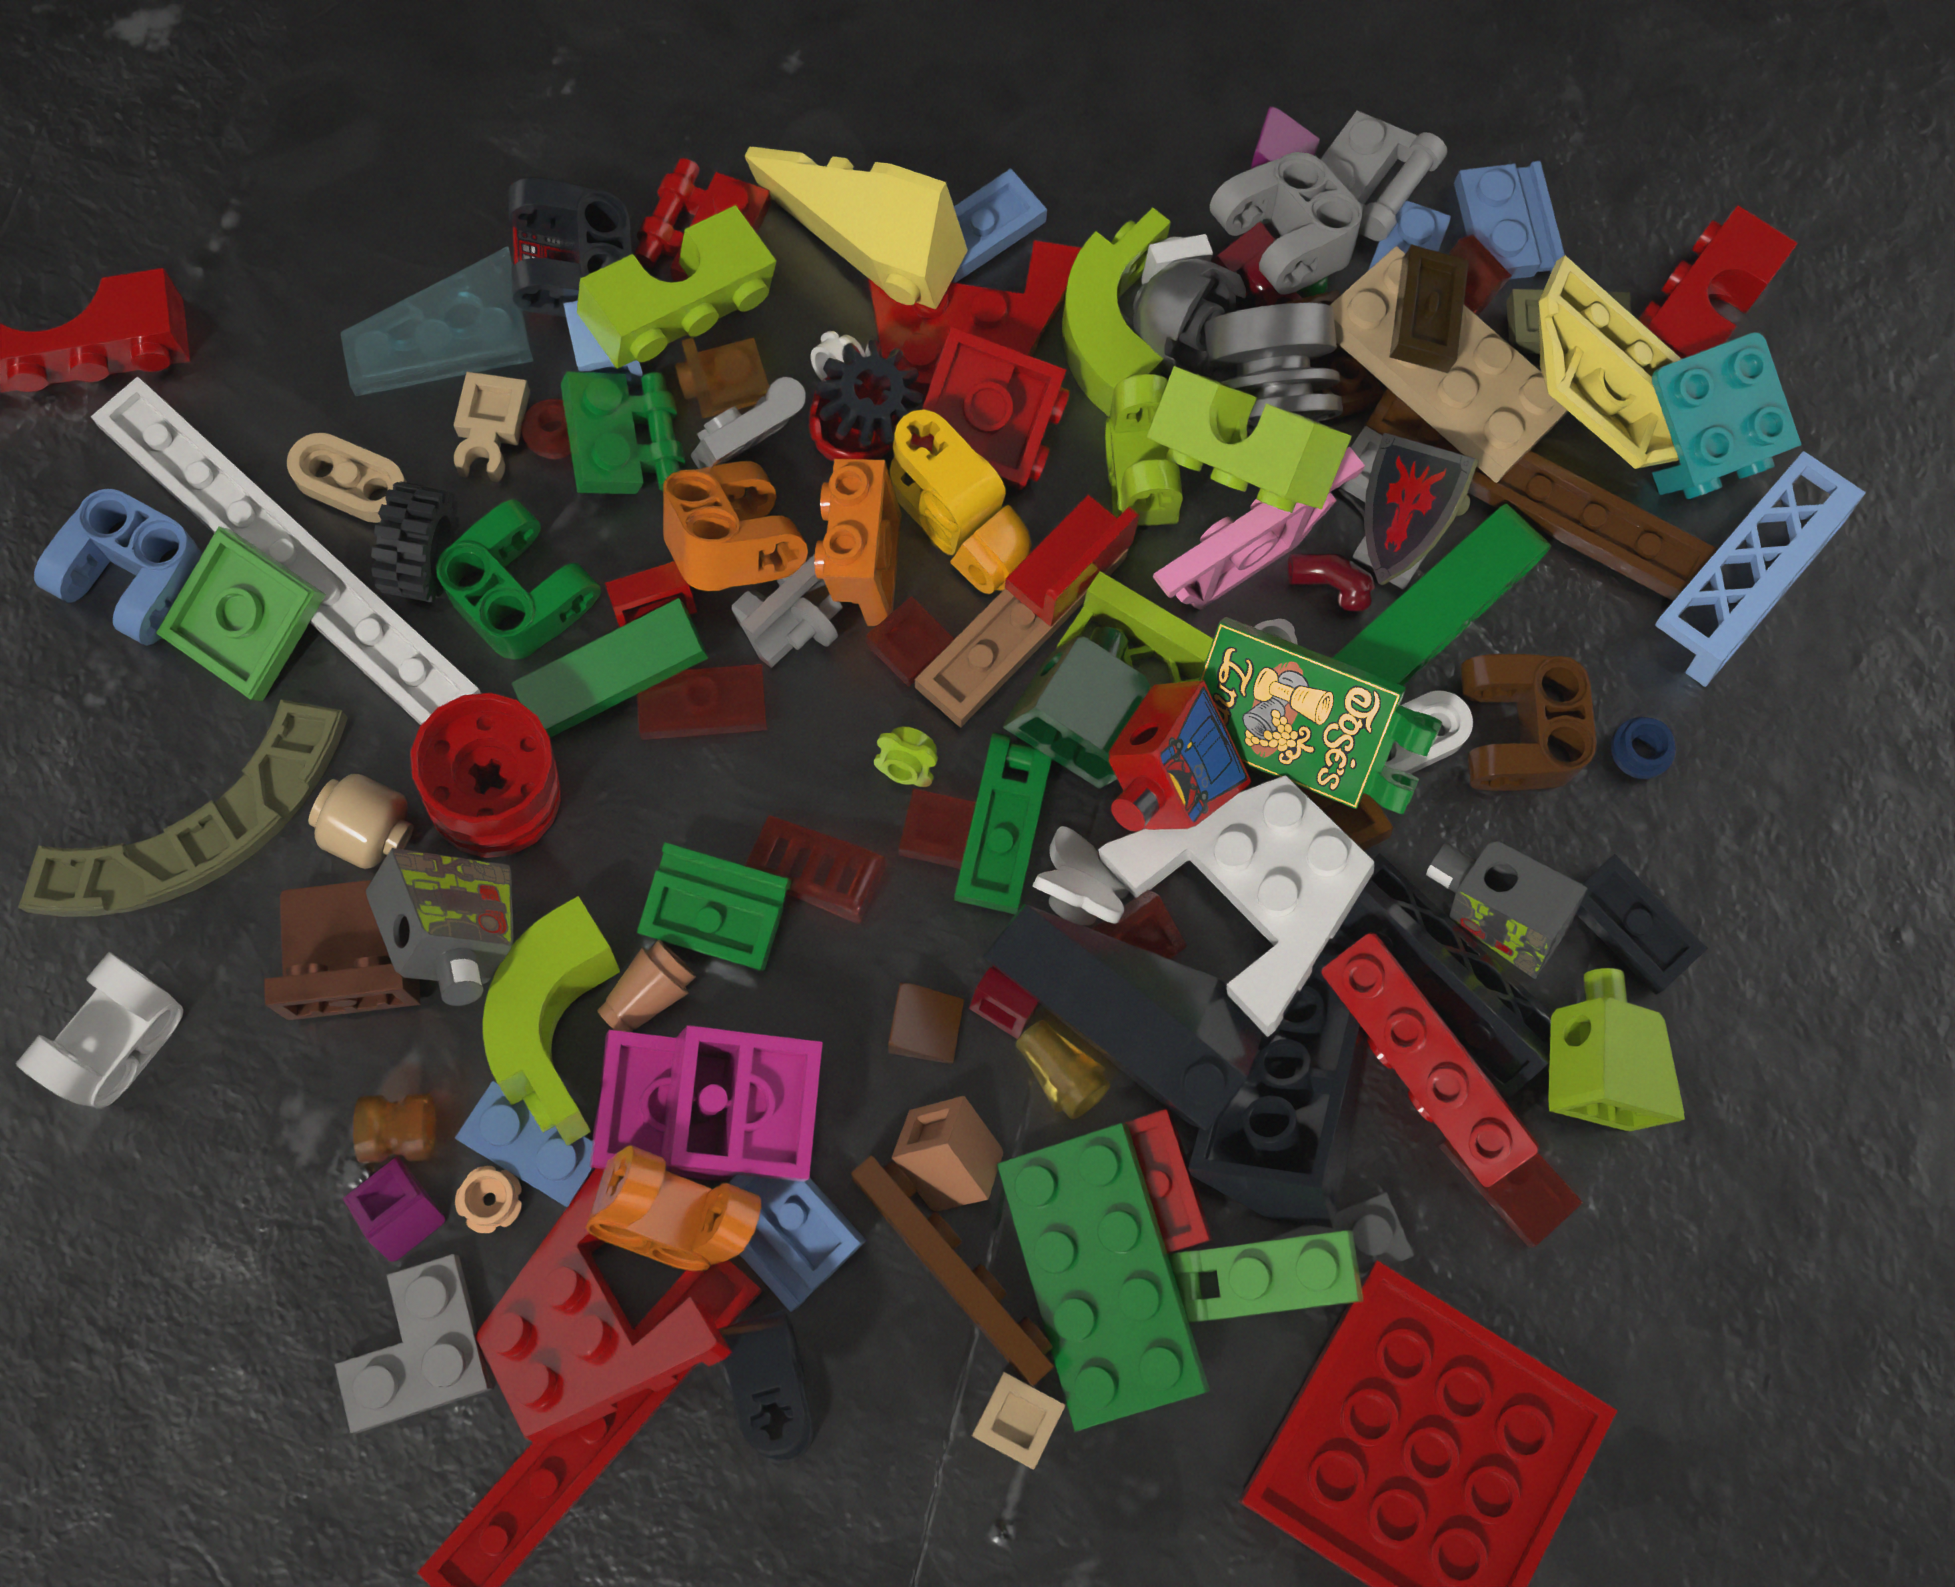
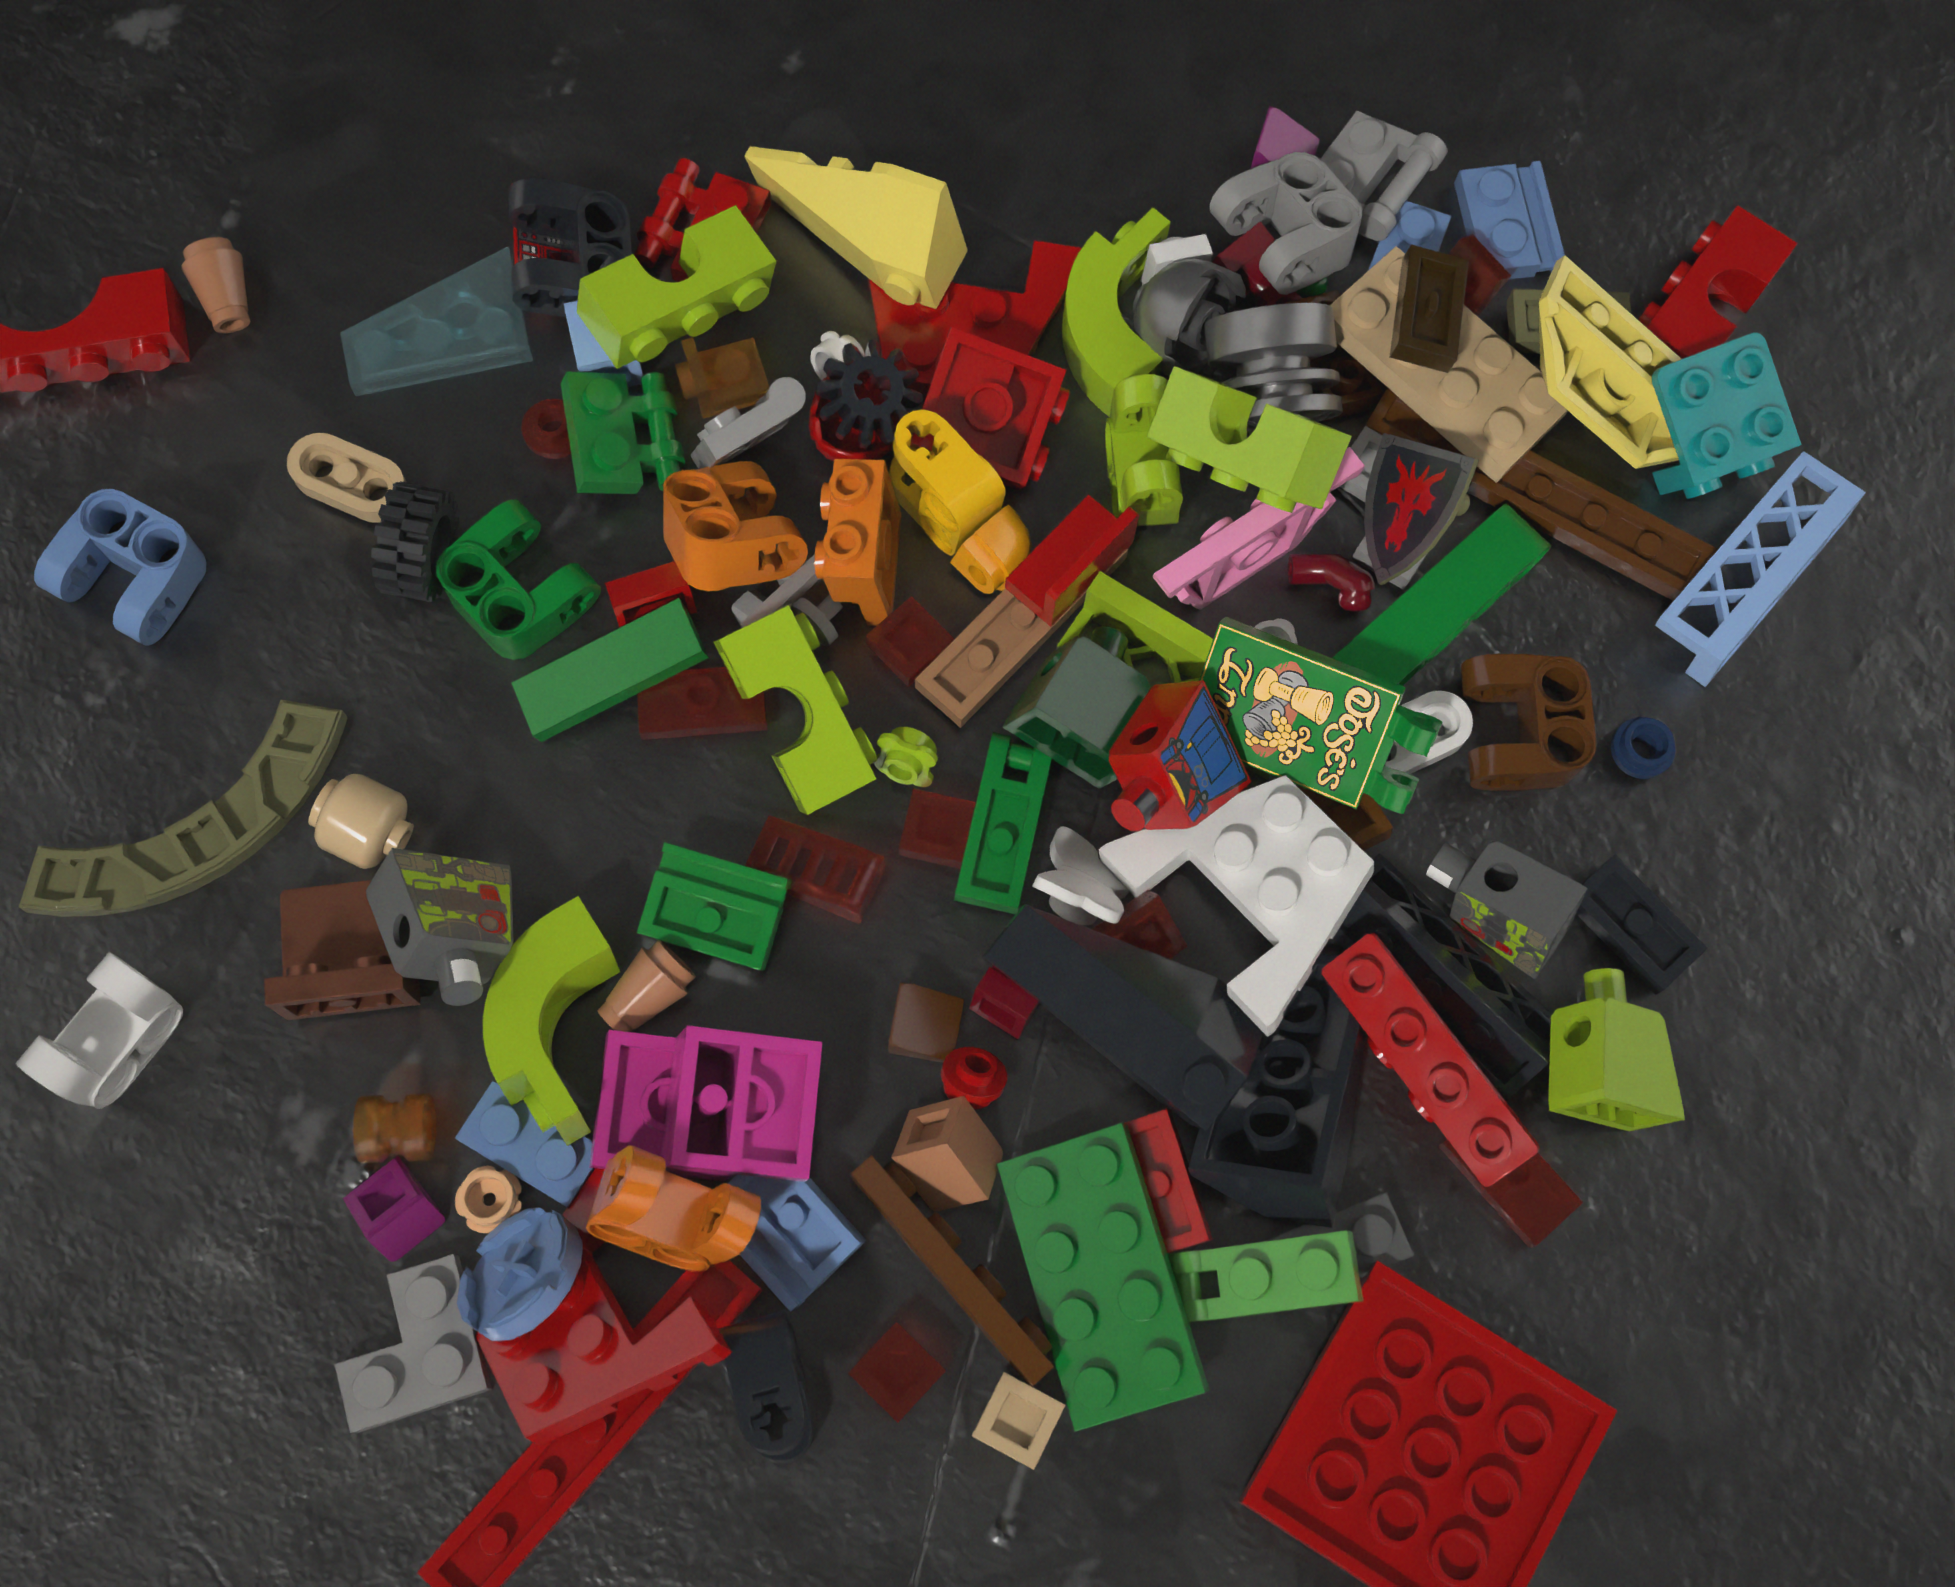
white plate [91,376,481,725] -> none
bright green tile [156,526,326,701] -> none
red wheel [410,693,561,858] -> none
tan plate [454,372,530,482] -> none
medium blue plate [952,169,1047,283] -> none
clear yellow cone [1015,1020,1110,1120] -> none
none -> nougat cone [181,237,250,333]
none -> medium blue tile [457,1207,583,1341]
none -> lime arch [714,605,877,815]
none -> clear red plate [848,1322,946,1423]
none -> red plate [941,1047,1008,1109]

